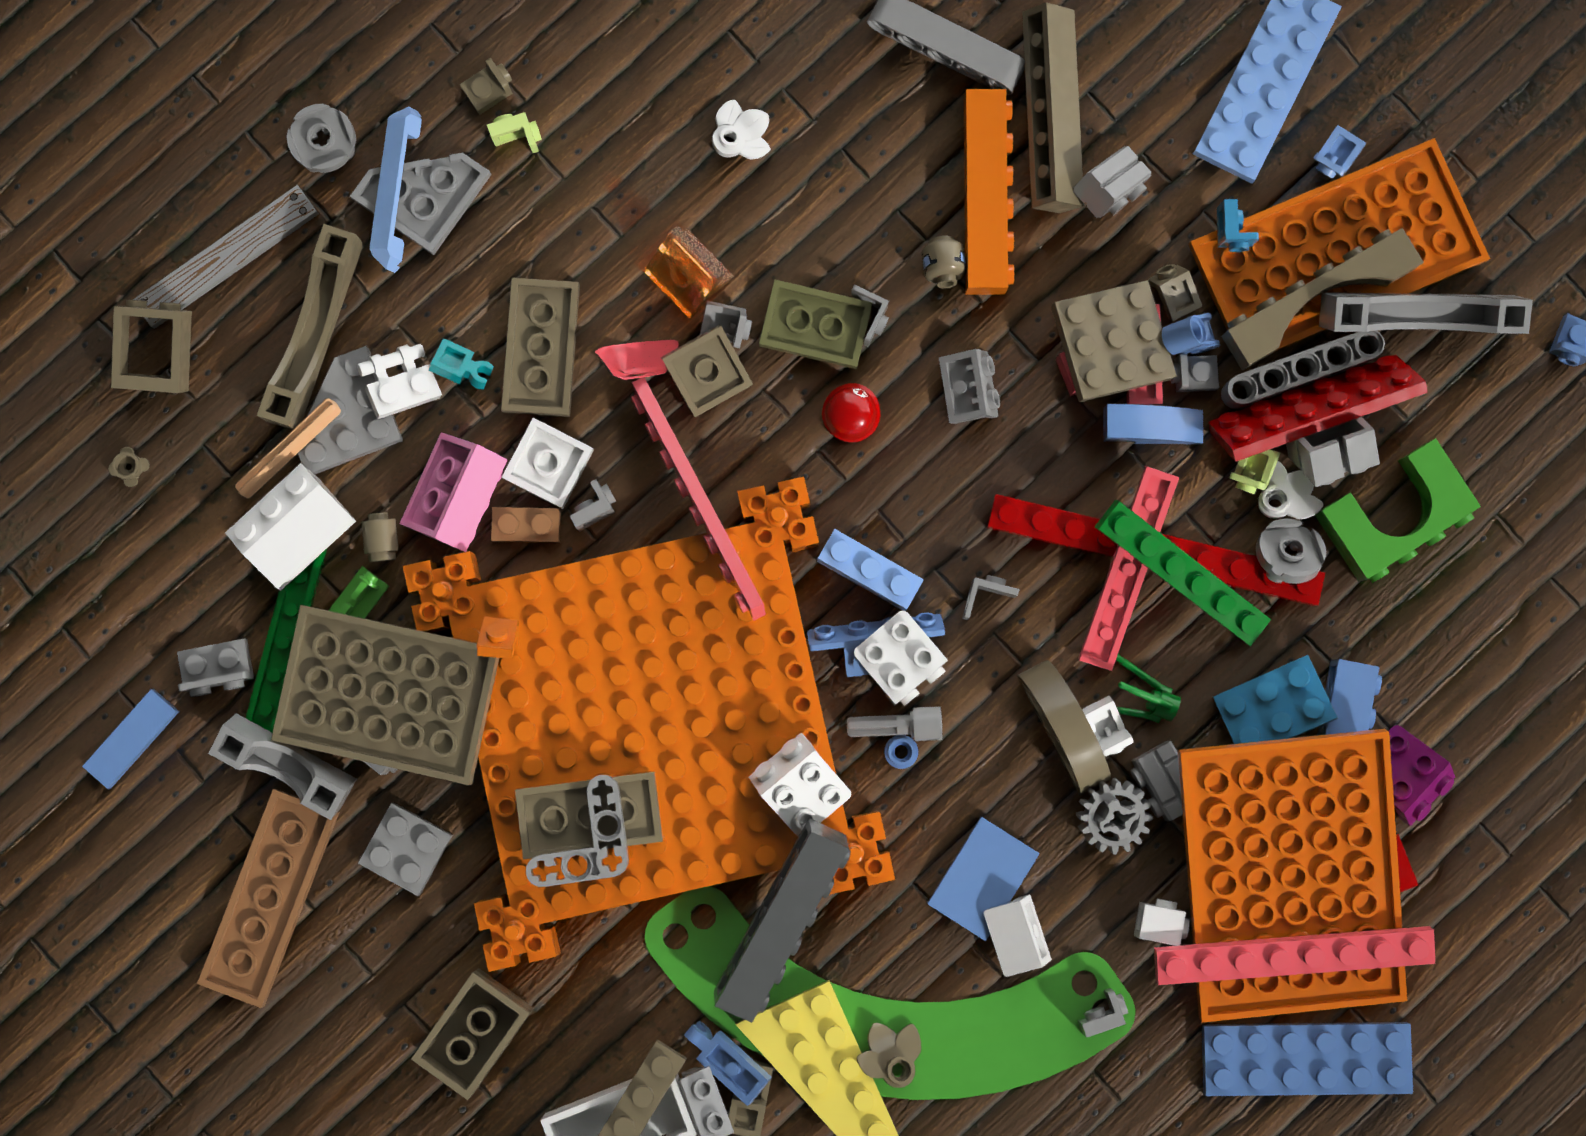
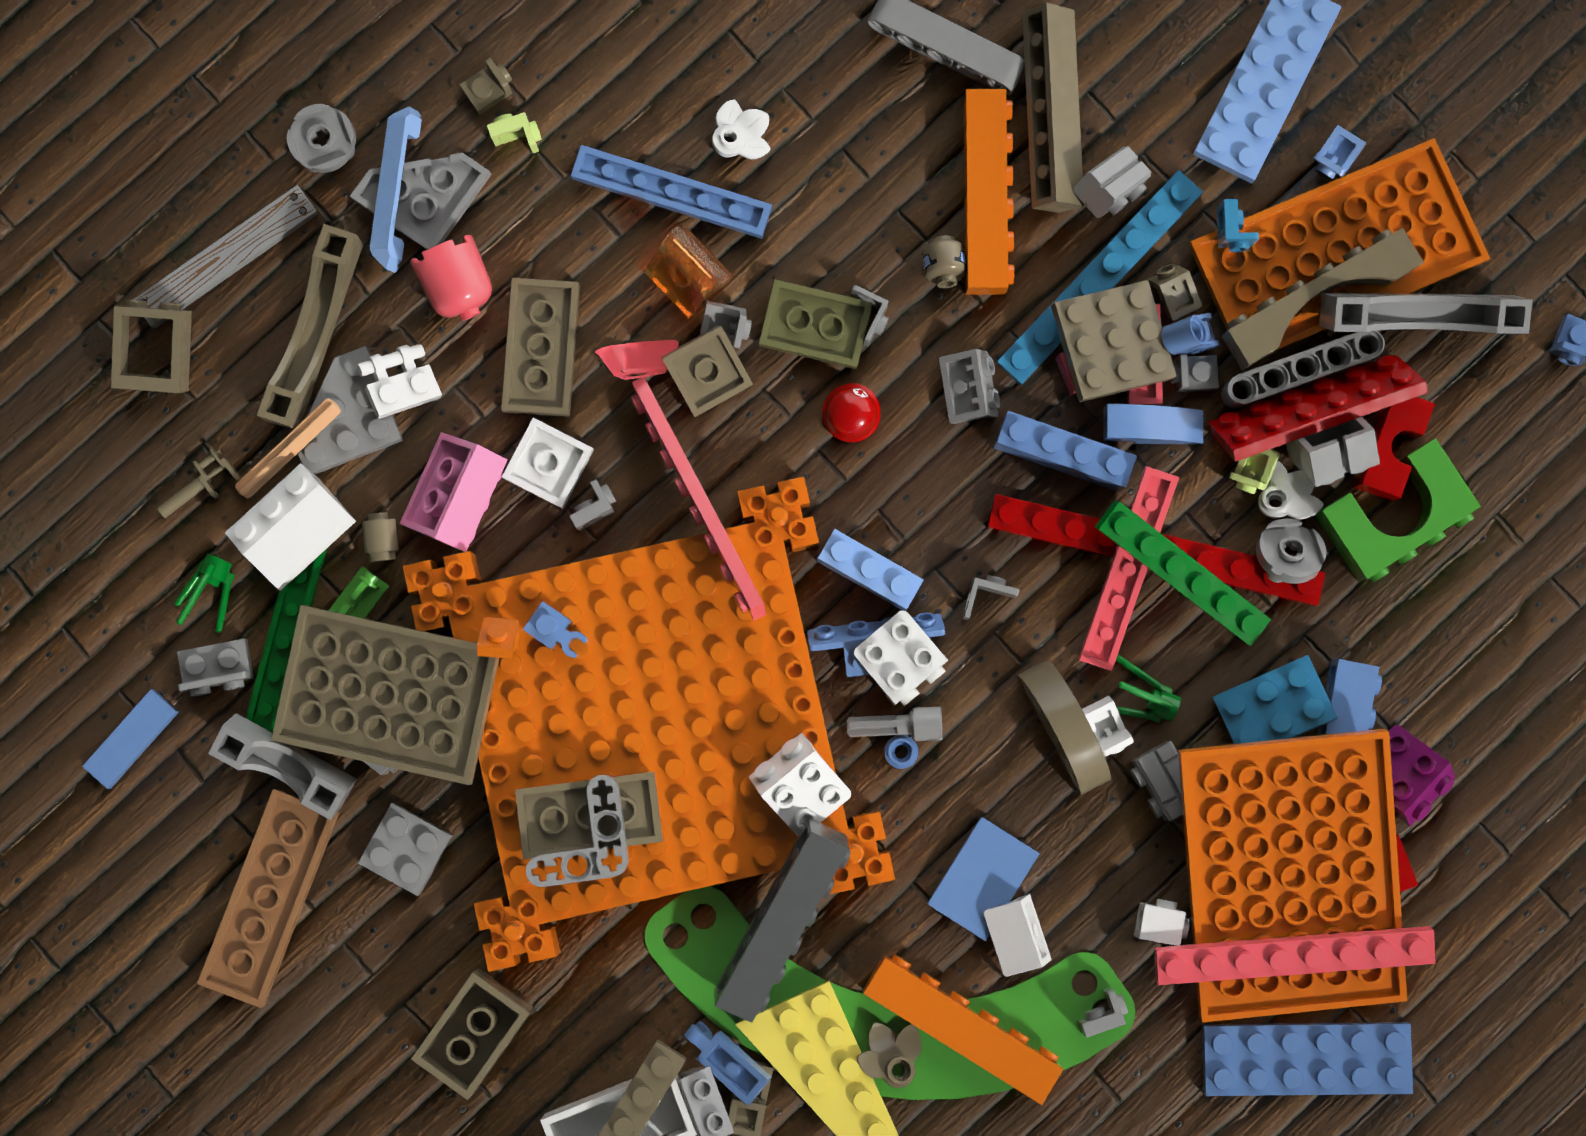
dark tan plate [108,447,150,487] -> none
teal plate [428,338,494,389] -> none
medium nougat plate [491,507,561,543] -> none
light grey gear [1076,778,1153,854] -> none
none -> dark tan piece [157,448,241,518]
none -> green plant [174,553,236,633]
none -> coral cylinder [410,235,492,321]
none -> medium blue plate [522,601,588,658]
none -> medium blue plate [571,145,772,239]
none -> orange brick [862,954,1063,1105]
none -> medium blue brick [993,411,1137,492]
none -> dark azure plate [996,170,1203,386]
none -> red arch [1353,397,1435,502]

